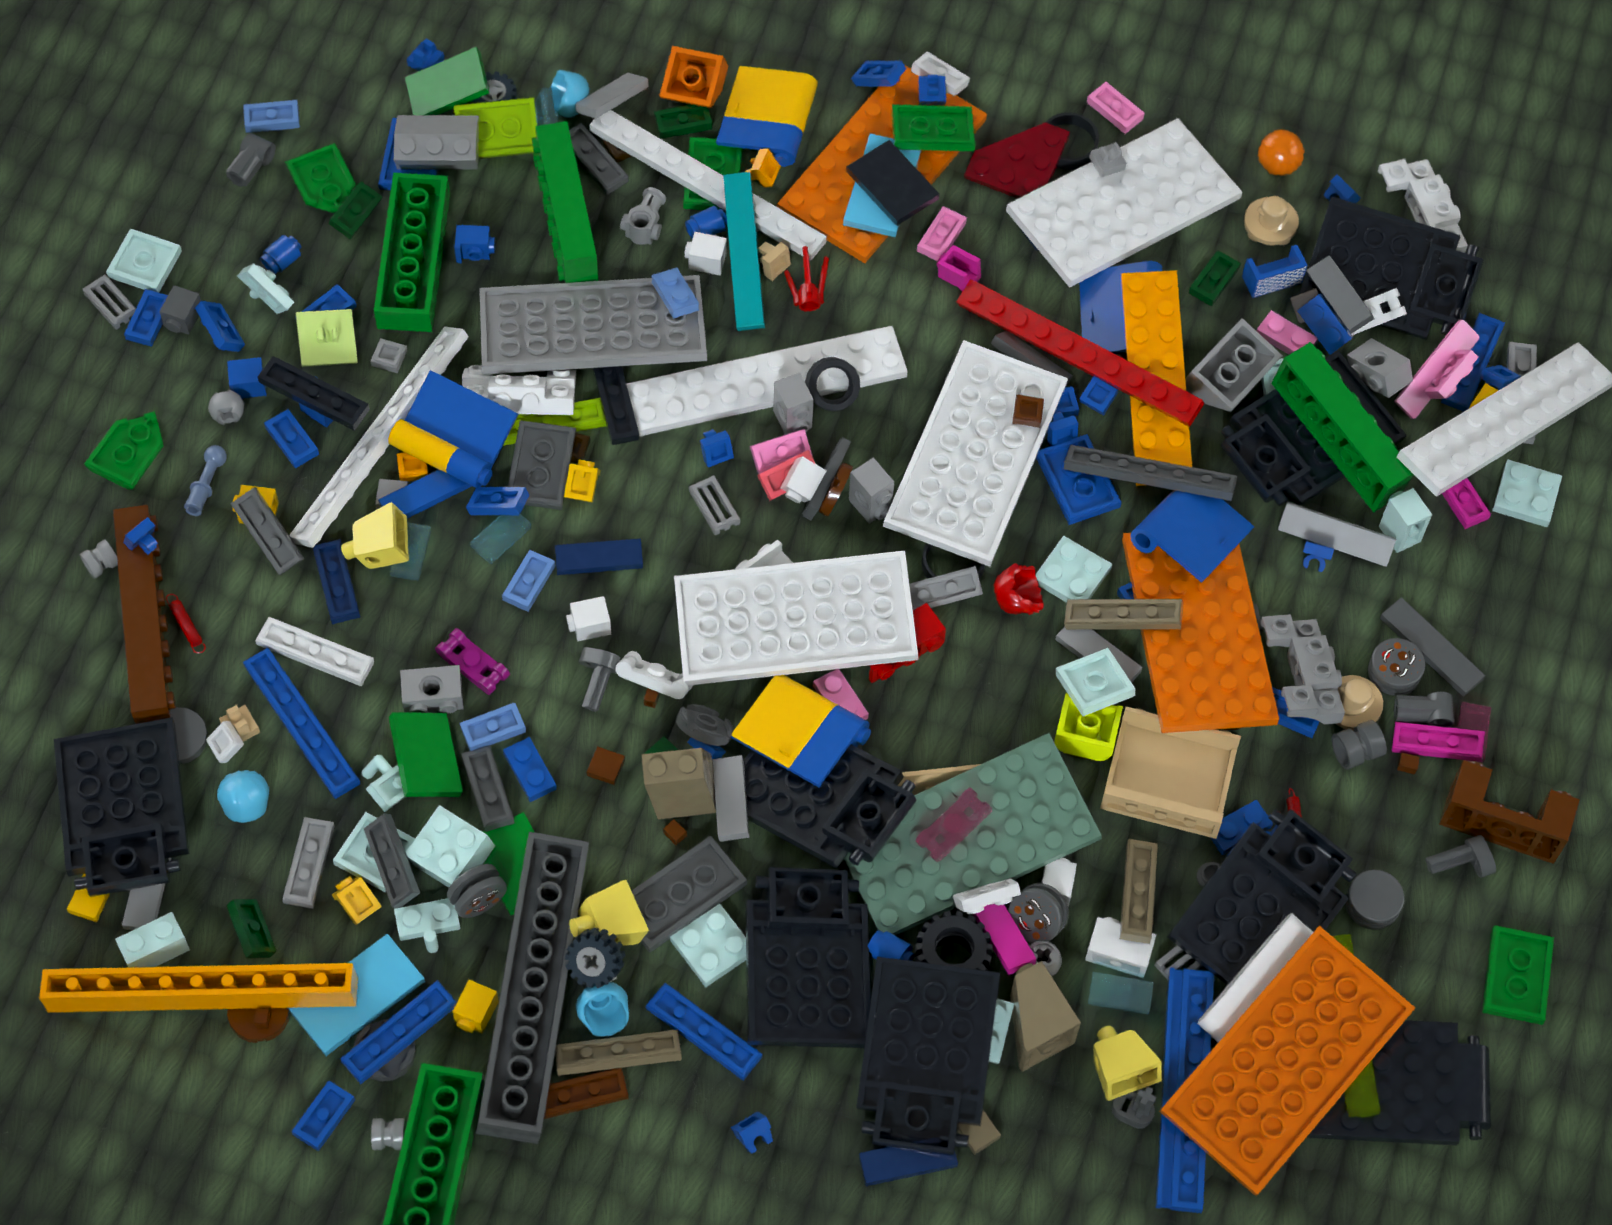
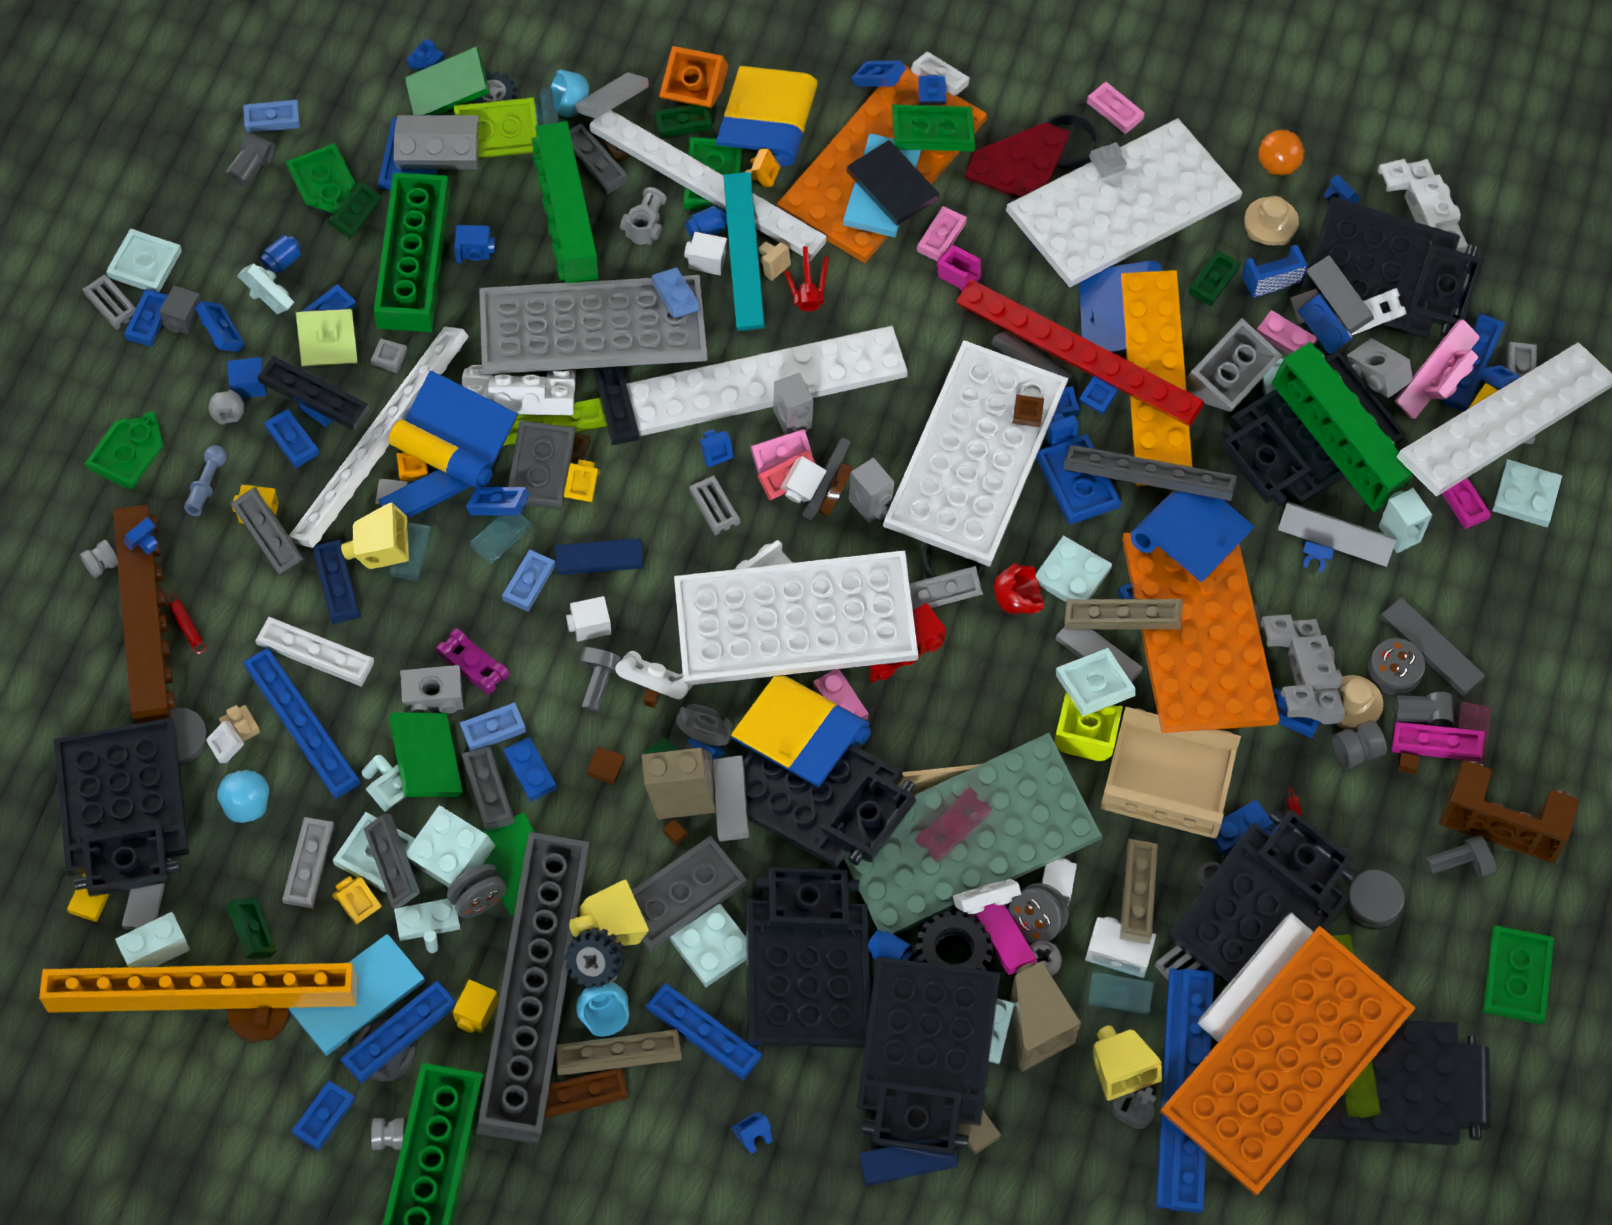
black tyre [805,357,861,412] -> none

